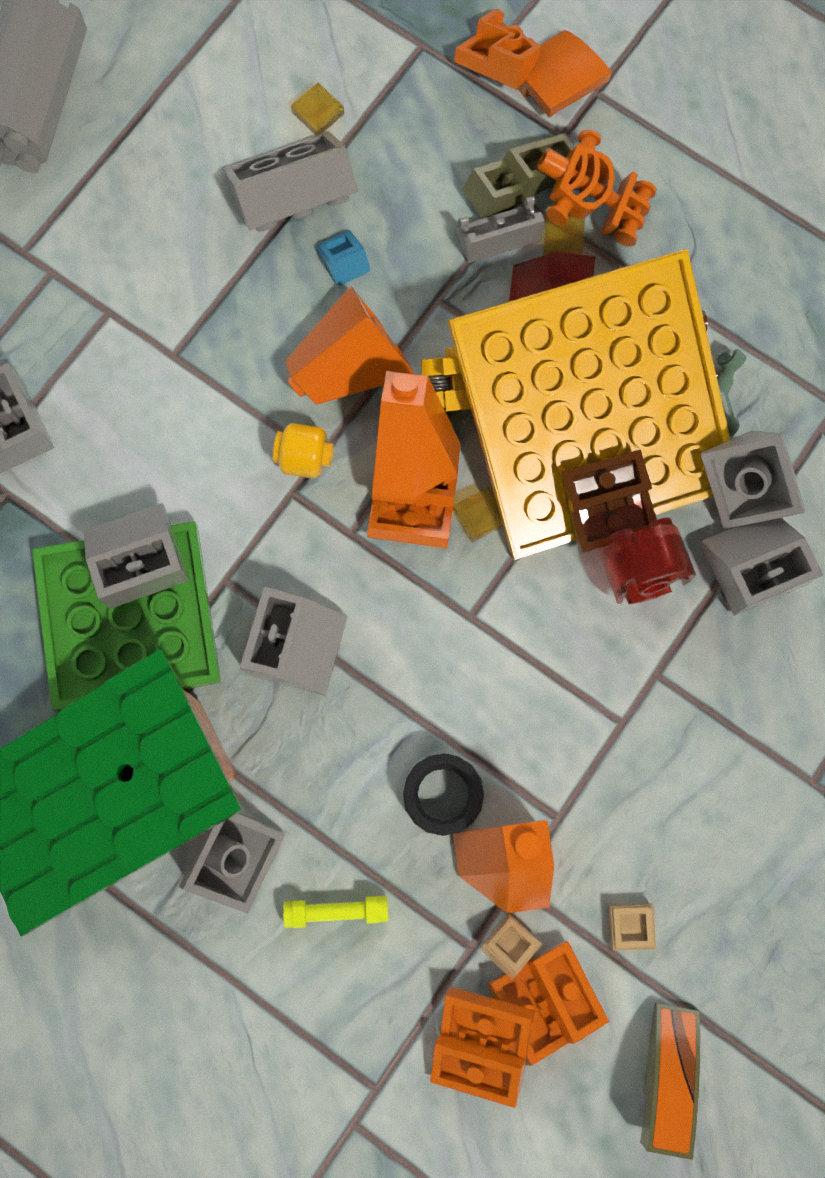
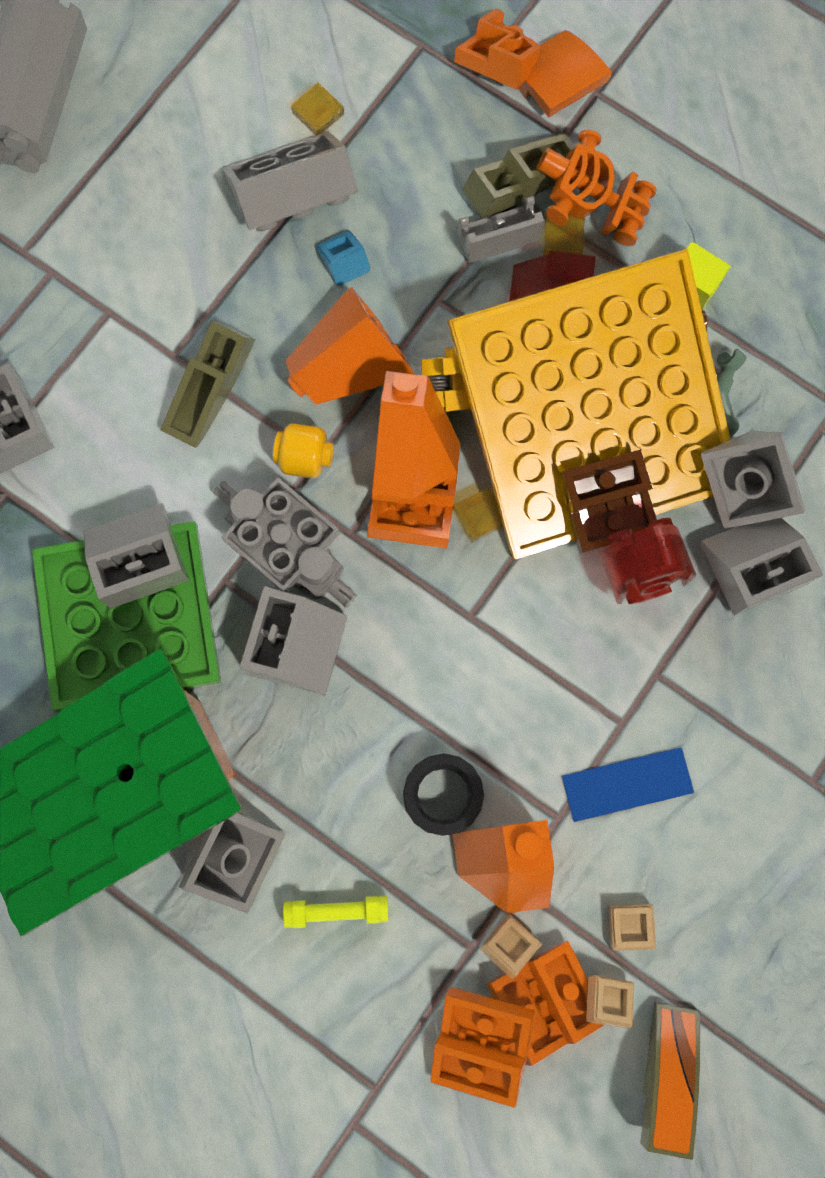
none -> olive slope [160,321,256,448]
none -> light grey piece [213,477,357,608]
none -> blue sticker [562,747,694,822]
none -> tan tile [586,975,634,1028]
none -> neon yellow panel [686,242,731,310]

